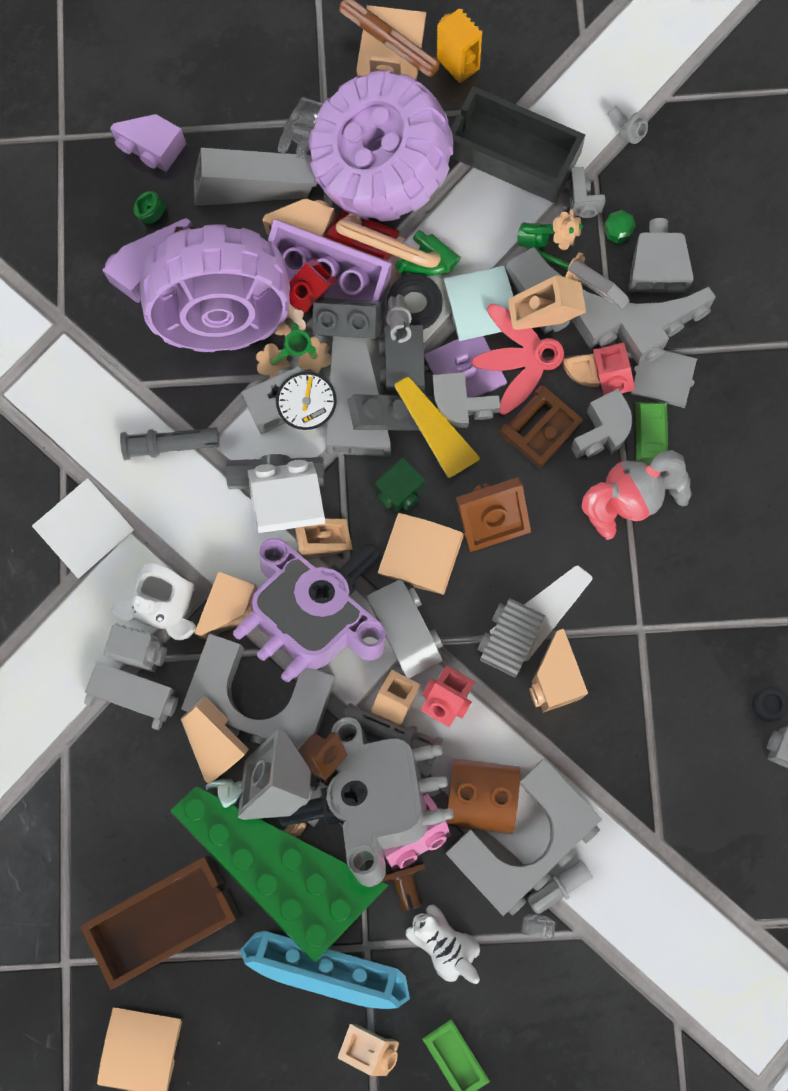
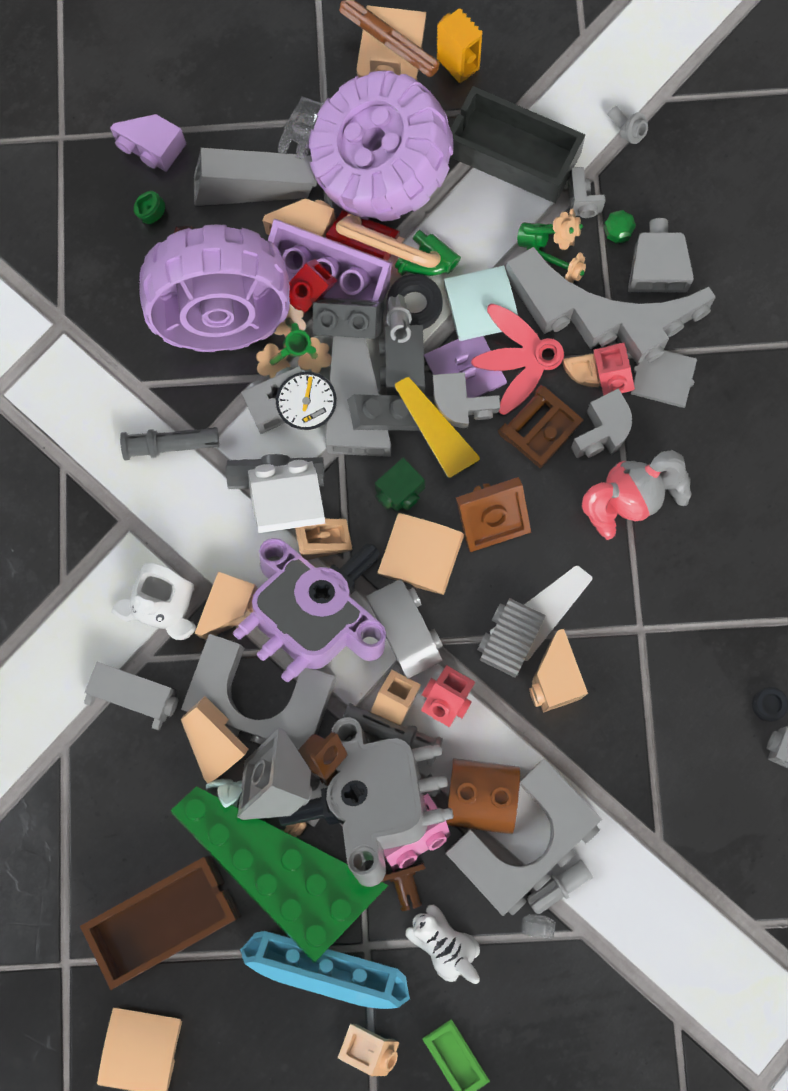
white sticker [32,478,134,579] -> none
lavender slope [103,218,194,303] -> none
light grey brick [104,623,167,673] -> none
light nougat slope [508,275,586,330] -> none
light grey tile [568,260,629,309] -> none
bright green tile [635,402,668,464] -> none

